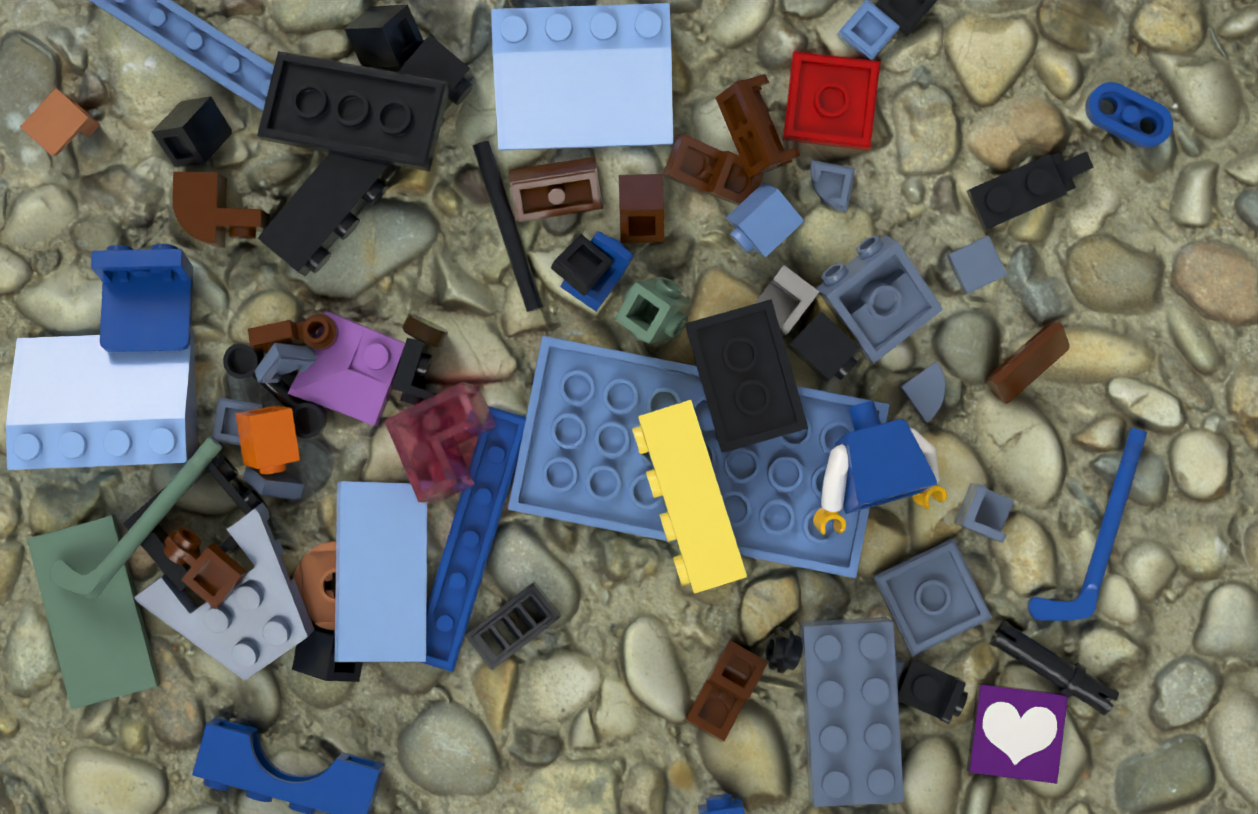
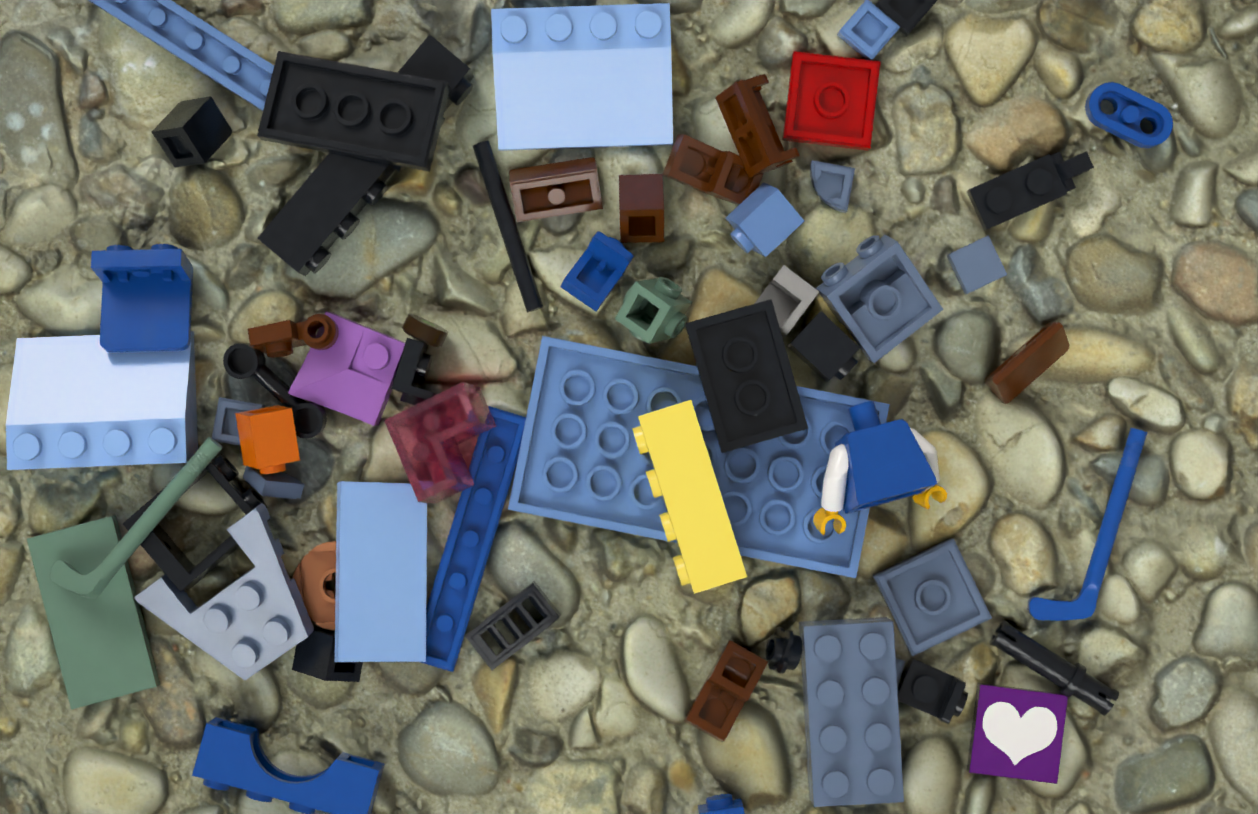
nougat panel [20,88,100,156] -> none
reddish brown plate [163,527,248,609] -> none
reddish brown brick [172,171,270,248] -> none
sand blue tile [254,343,317,383] -> none
black panel [344,4,424,67] -> none
black tile [551,234,615,296] -> none
sand blue tile [899,362,945,423] -> none
sand blue panel [954,483,1014,543] -> none

